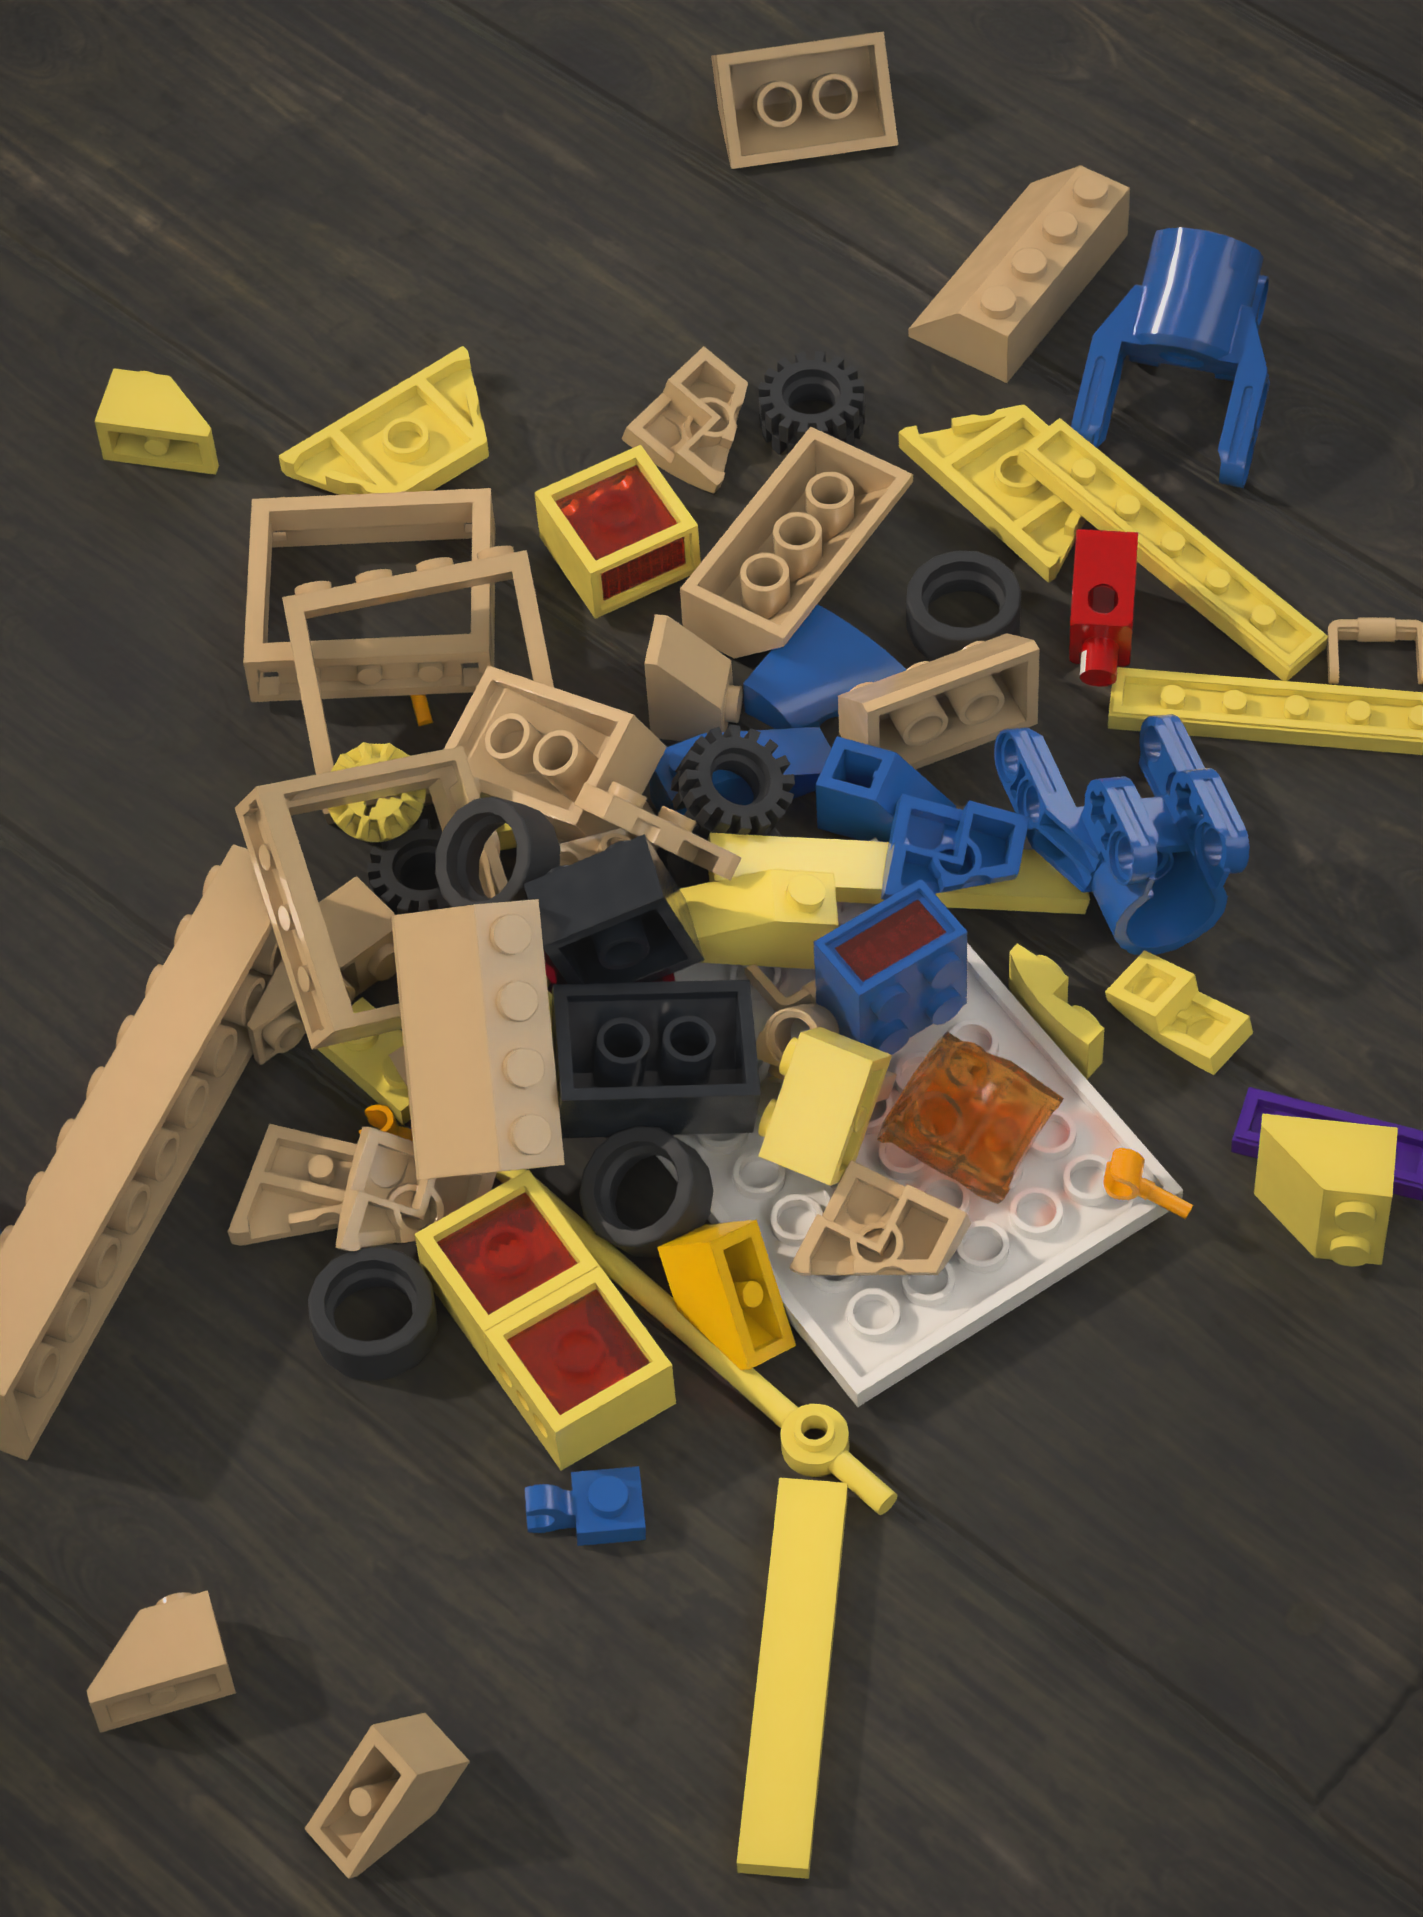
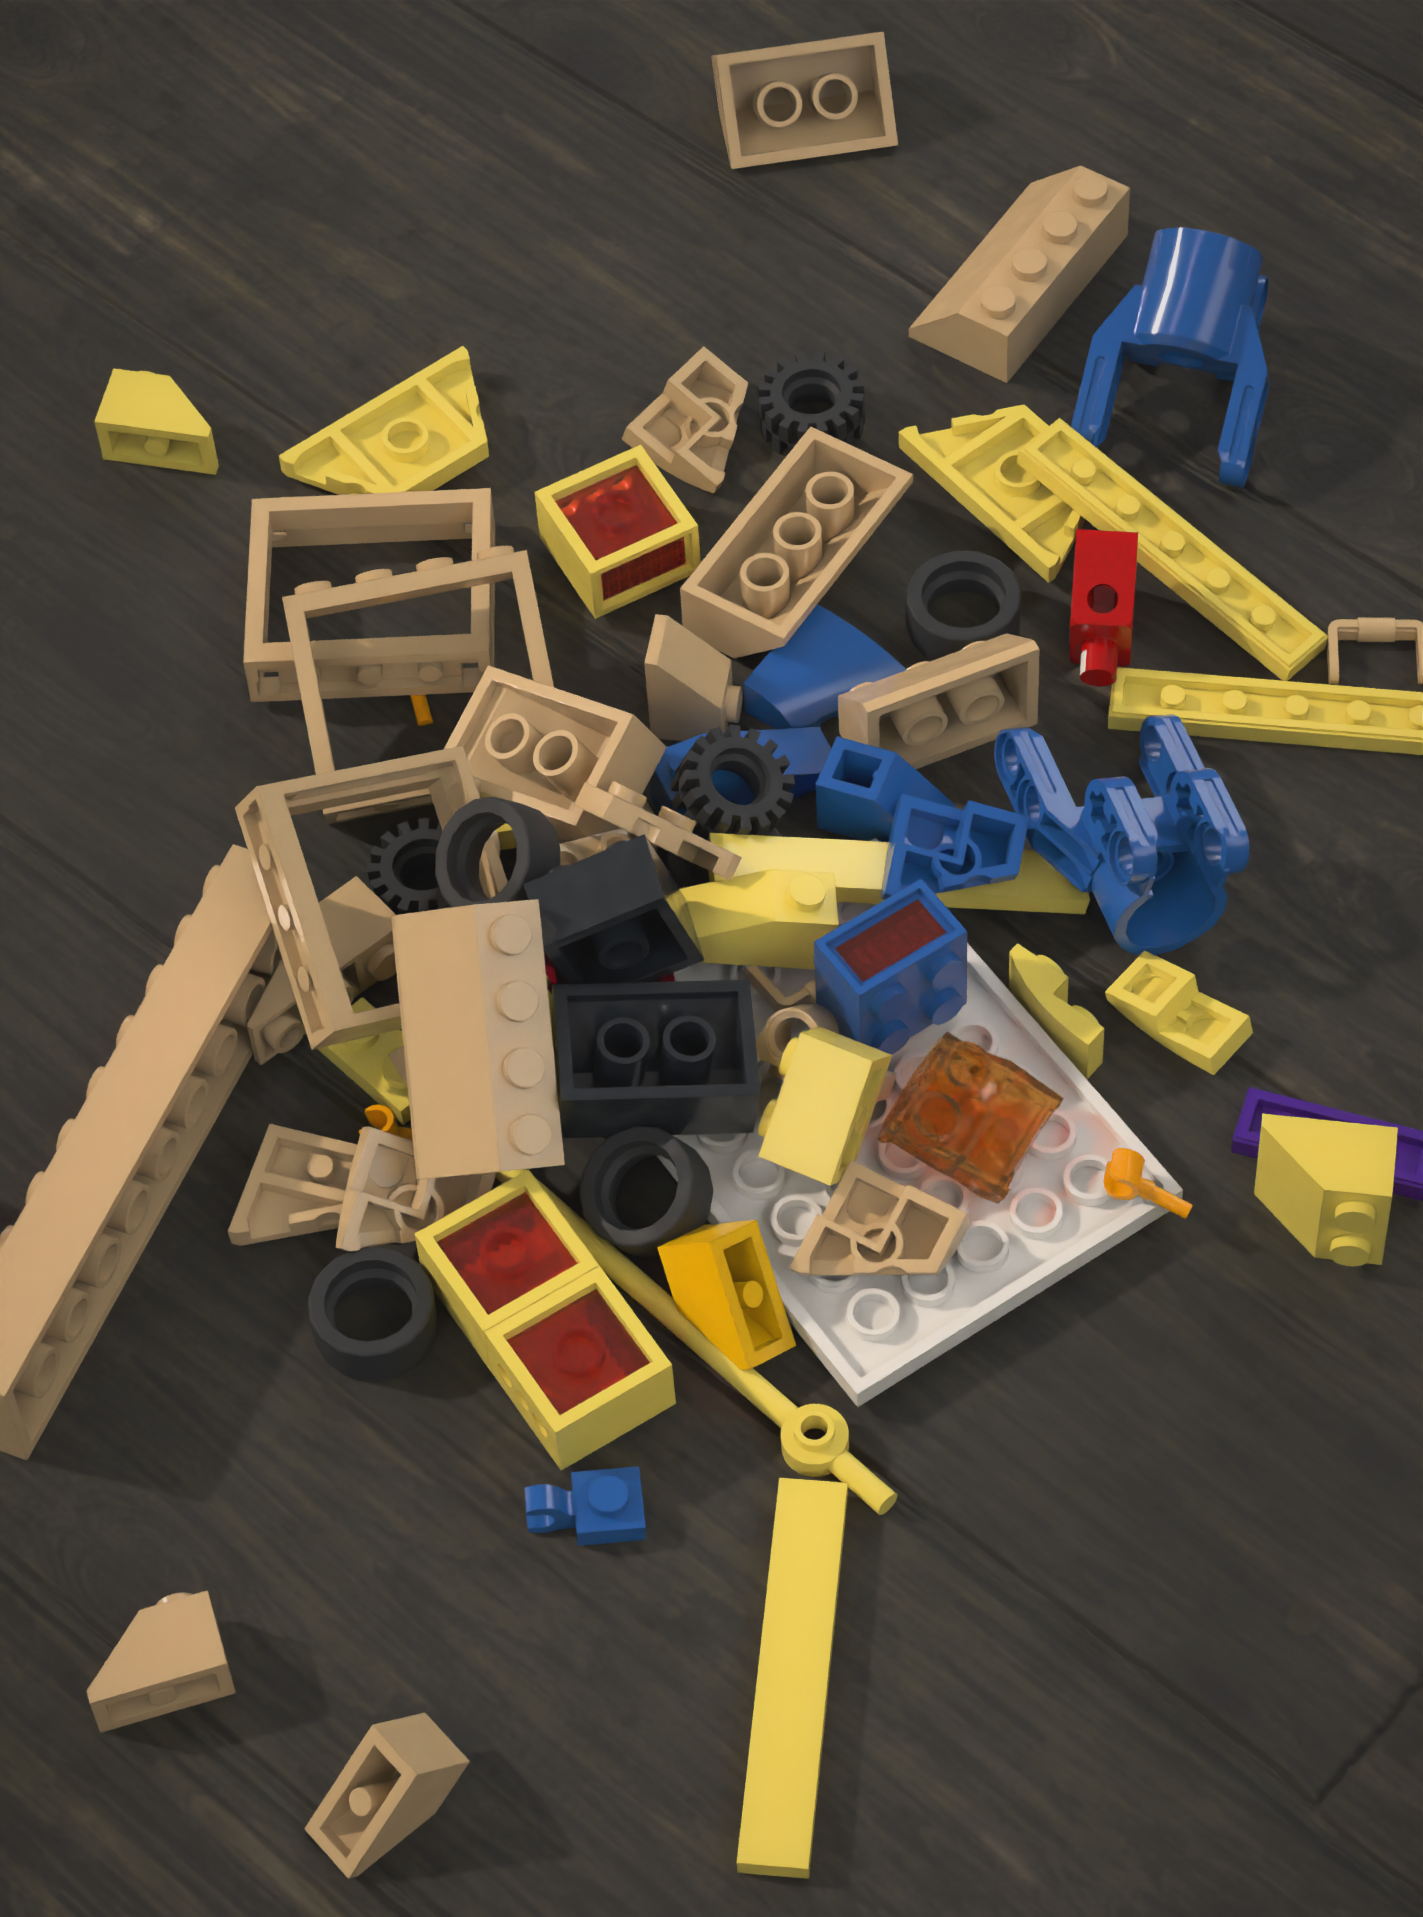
light yellow gear [328,742,426,842] -> none

